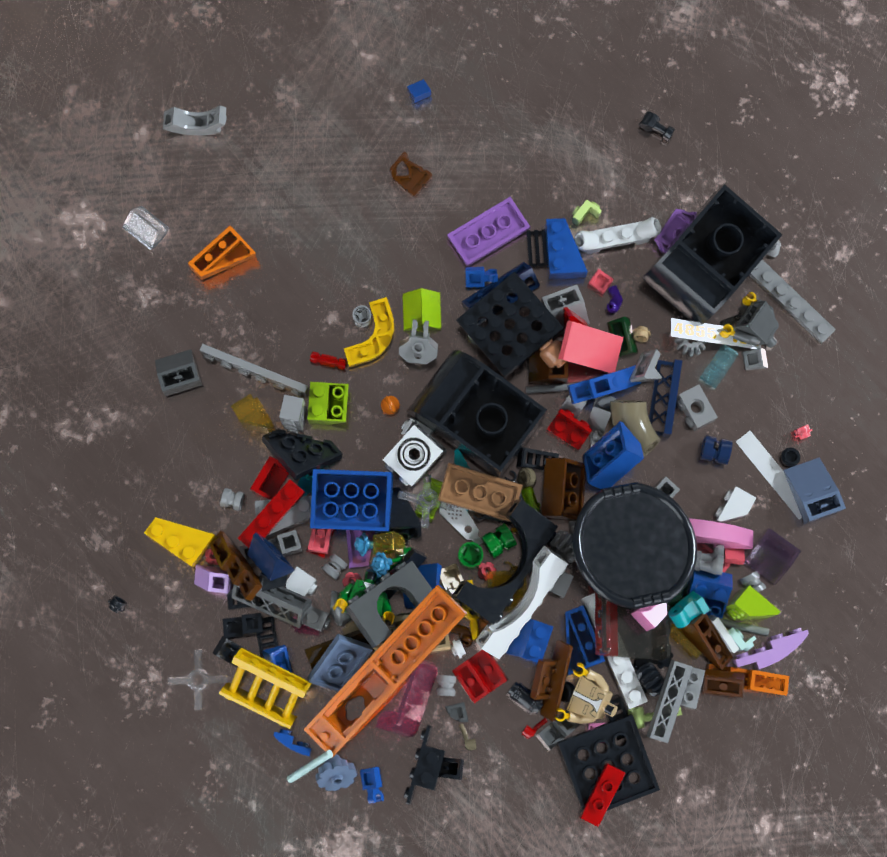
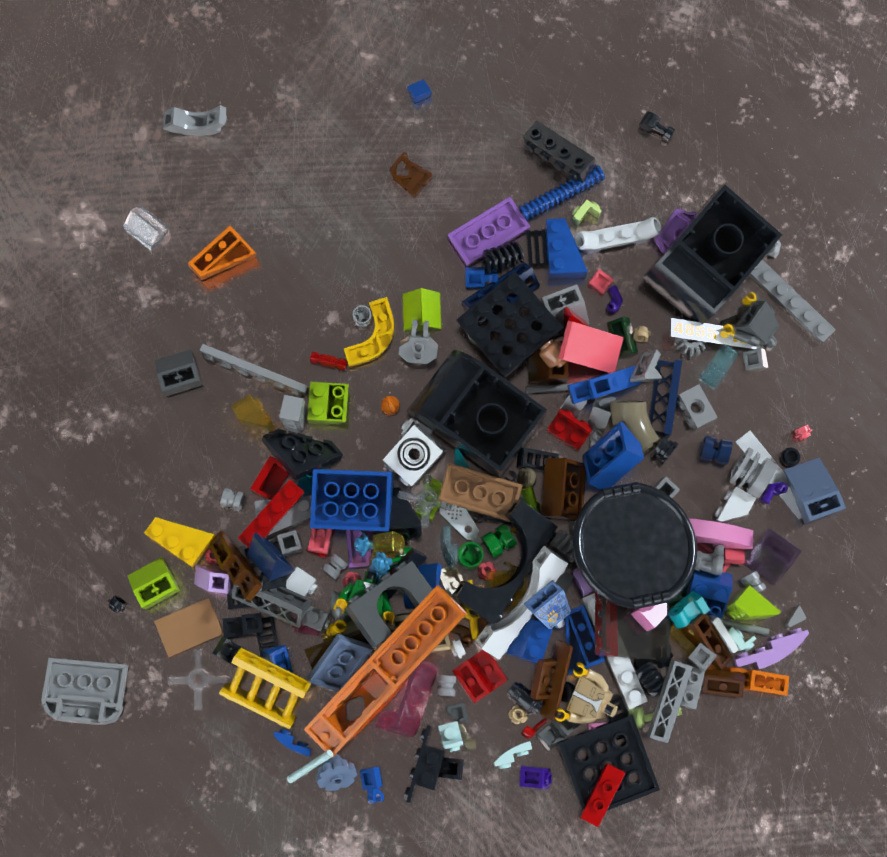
none -> light grey plate [41,658,128,725]
none -> lime slope [127,557,180,610]
none -> medium nougat tile [154,598,224,658]
none -> yellow pin [322,620,346,642]
none -> light aqua bracket [438,721,463,752]
none -> clear light blue slope [440,525,458,570]
none -> black piece [482,241,524,274]
none -> light aqua slope [494,741,532,769]
none -> tan plate [508,705,528,725]
none -> blue piece [519,165,605,221]
none -> dark purple bracket [520,766,552,789]
none -> black brick [523,121,596,183]
none -> medium blue torso [524,580,571,629]
none -> lavender hair [570,568,594,598]
none -> black wheel [650,435,679,465]
none -> light grey tile [688,643,716,672]
none -> light grey wheel [728,447,778,499]
none -> dark purple arm [761,482,788,504]
none -> light grey slope [784,605,806,628]

